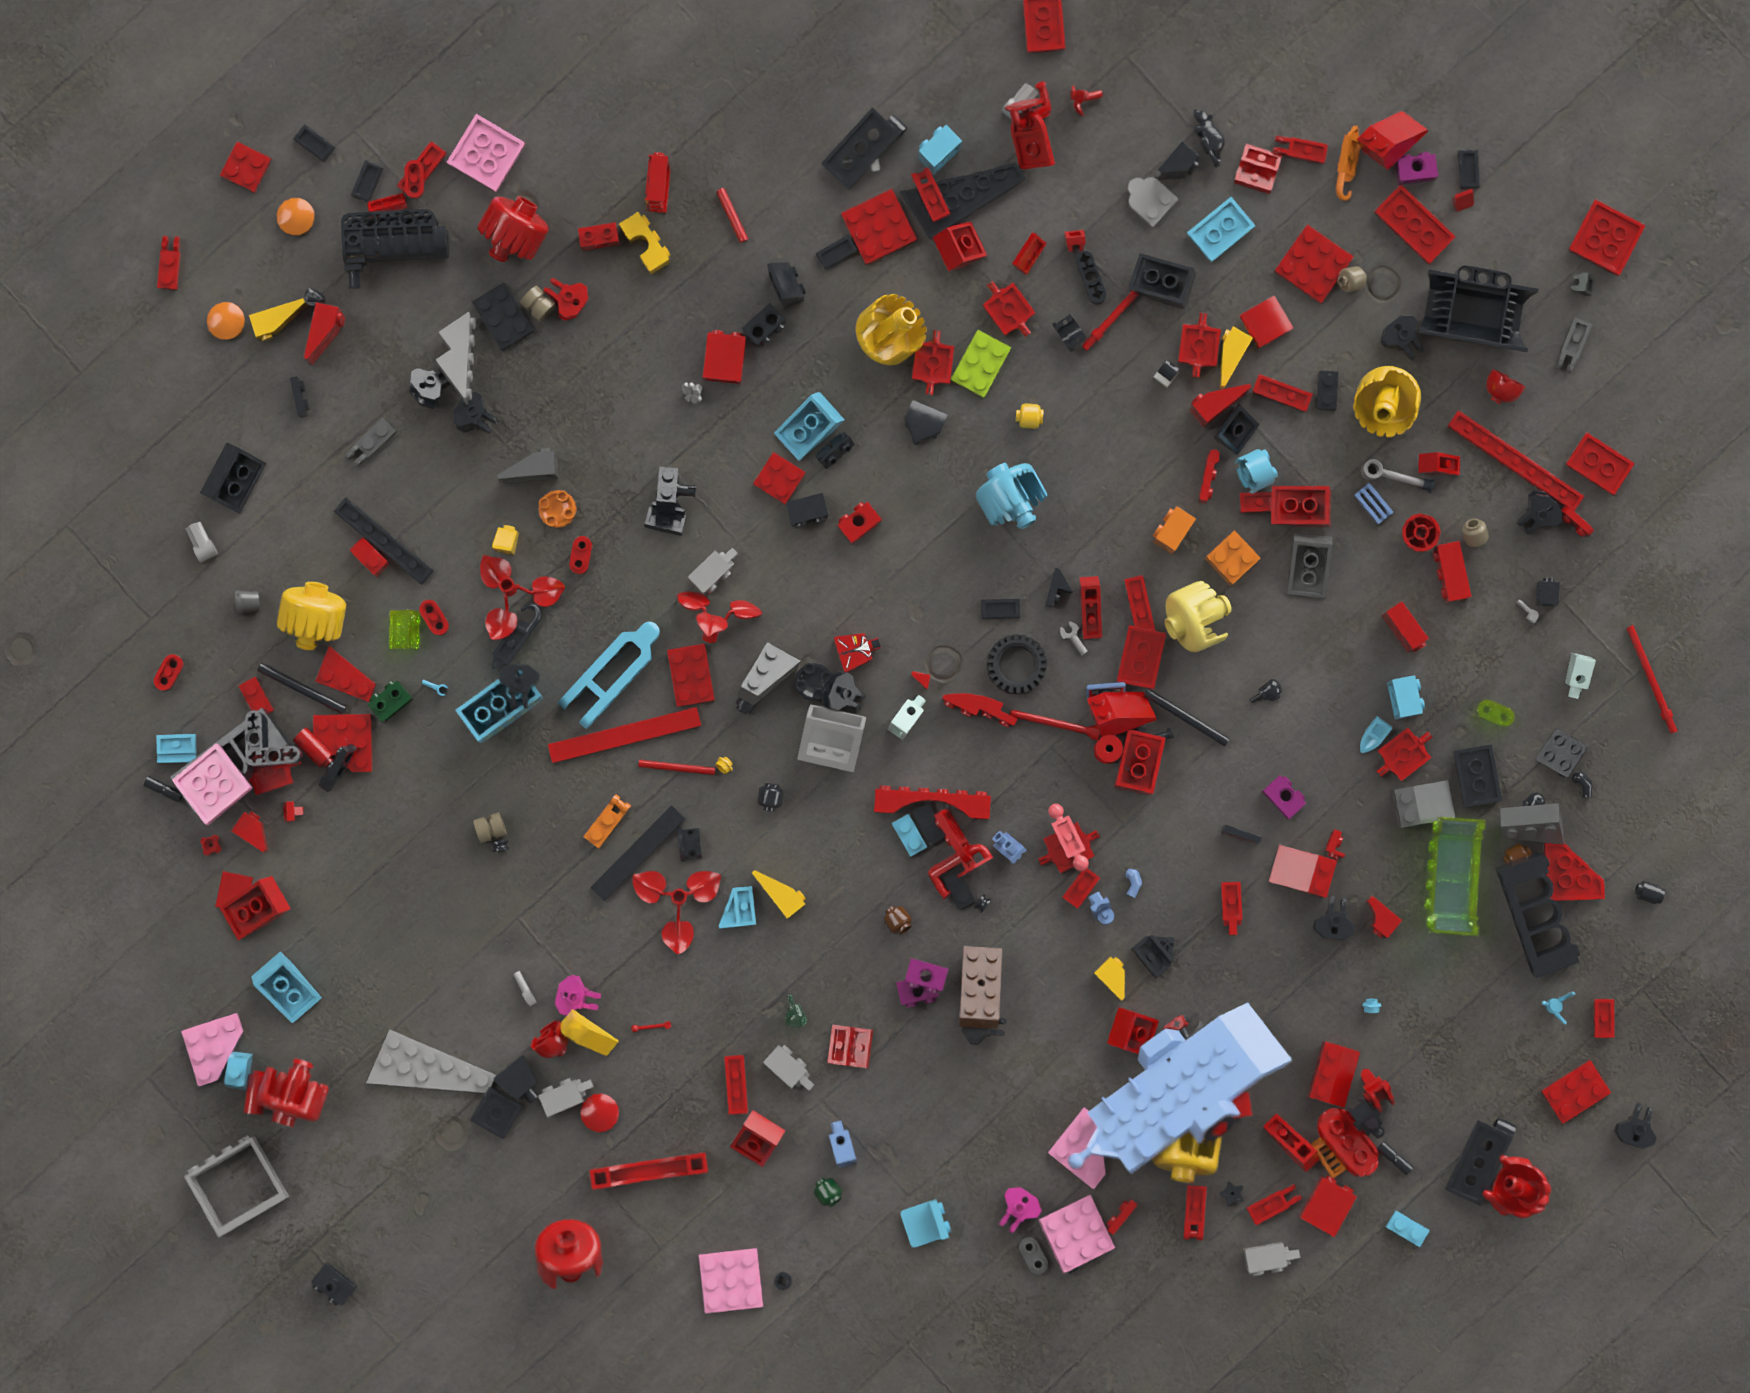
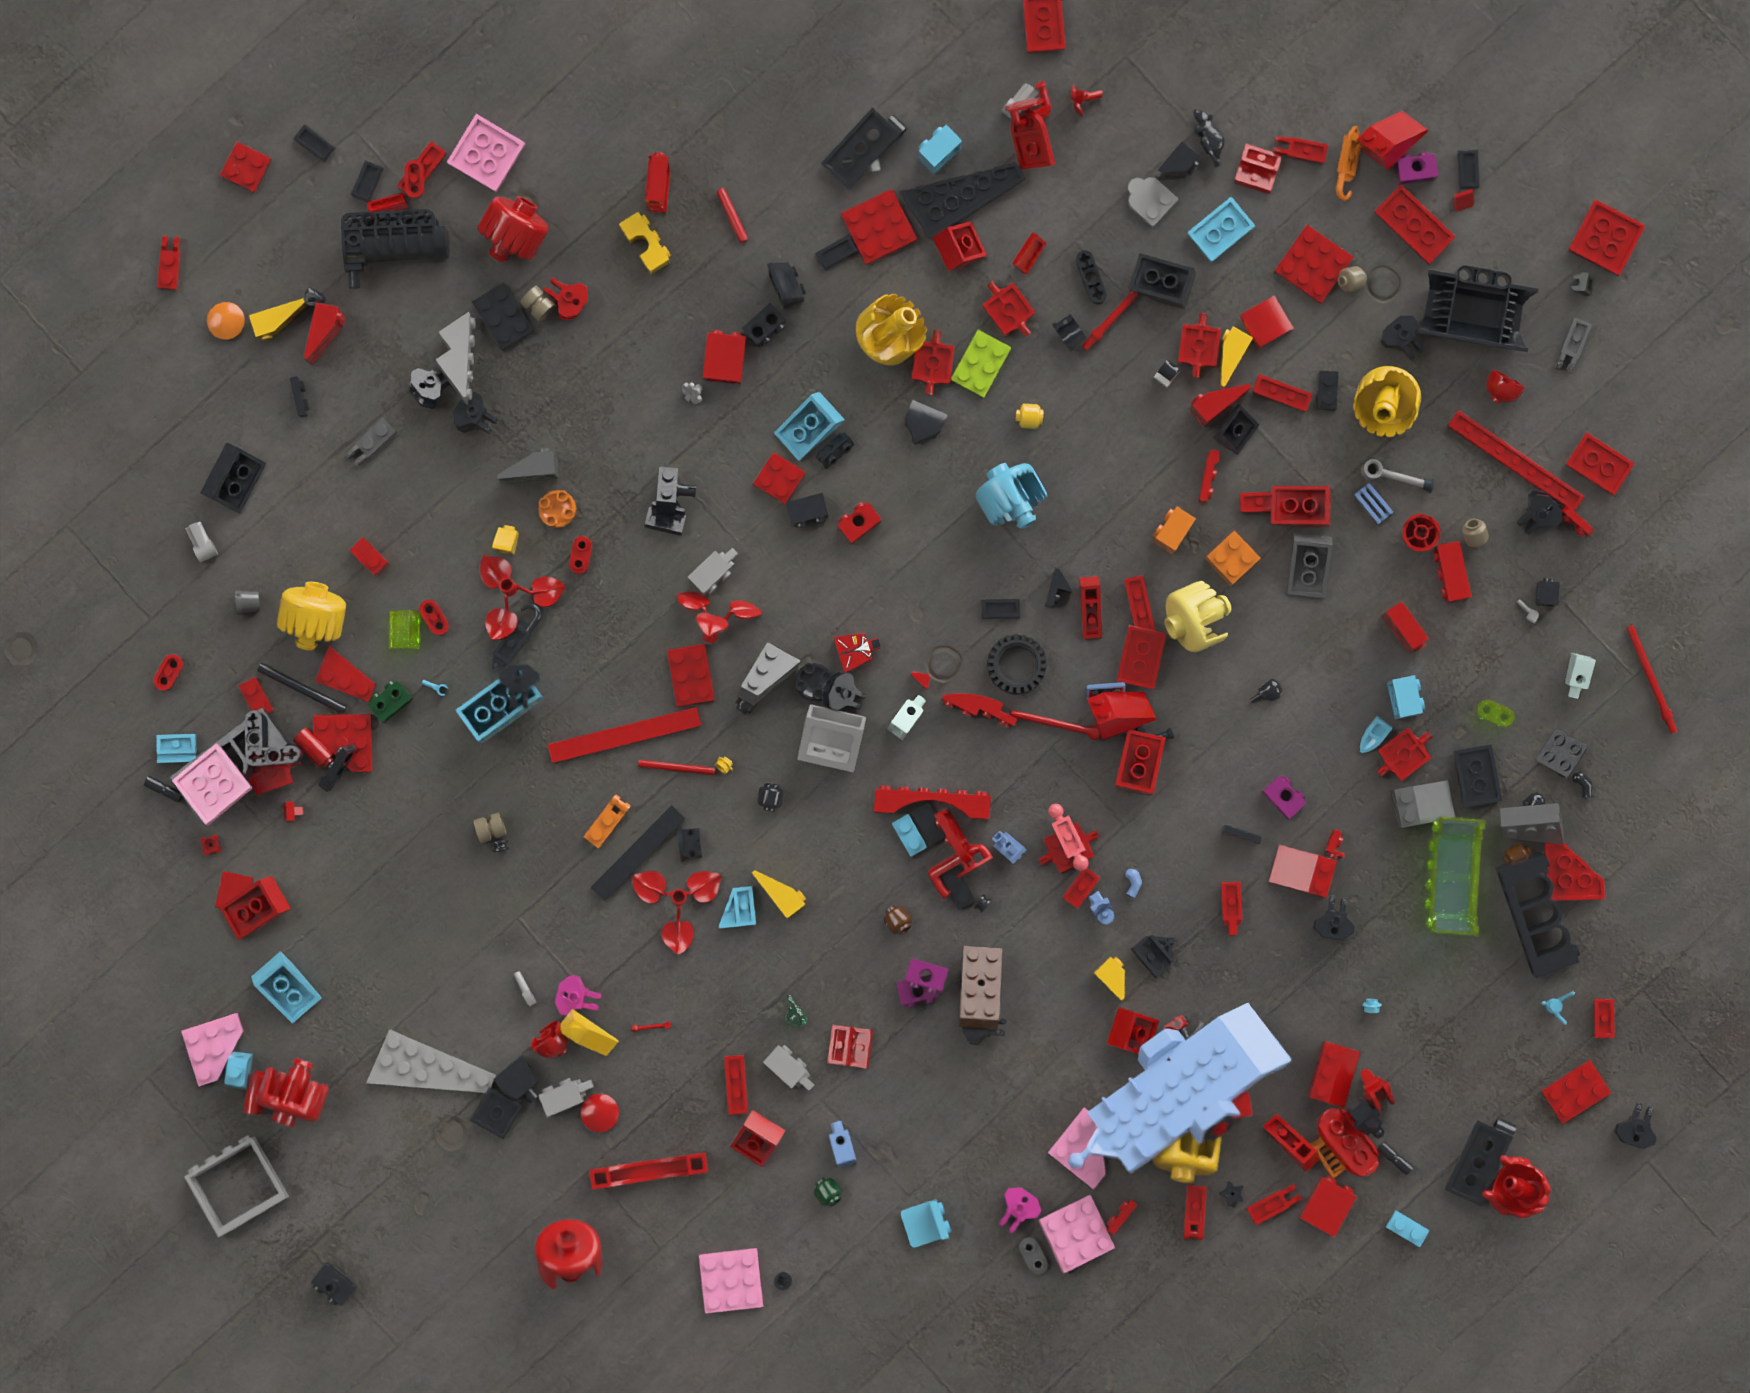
red slope [231,811,268,853] -> none
orange dish [277,198,314,235] -> none
black tile [333,497,434,585] -> none
medium azure piece [558,622,660,729] -> none
red brick [578,222,620,251] -> none
red plate [911,167,950,223] -> none
light grey bar [1060,621,1088,656] -> none
red tile [1064,230,1086,252] -> none
red piece [1093,735,1123,764] -> none
black piece [1144,688,1230,747] -> none
medium azure brick [1235,449,1278,493] -> none
light grey hinge [1243,1242,1300,1276] -> none
red arch [1365,896,1402,939] -> none
red slope [1418,452,1460,476] -> none
black brick [1634,880,1665,904] -> none

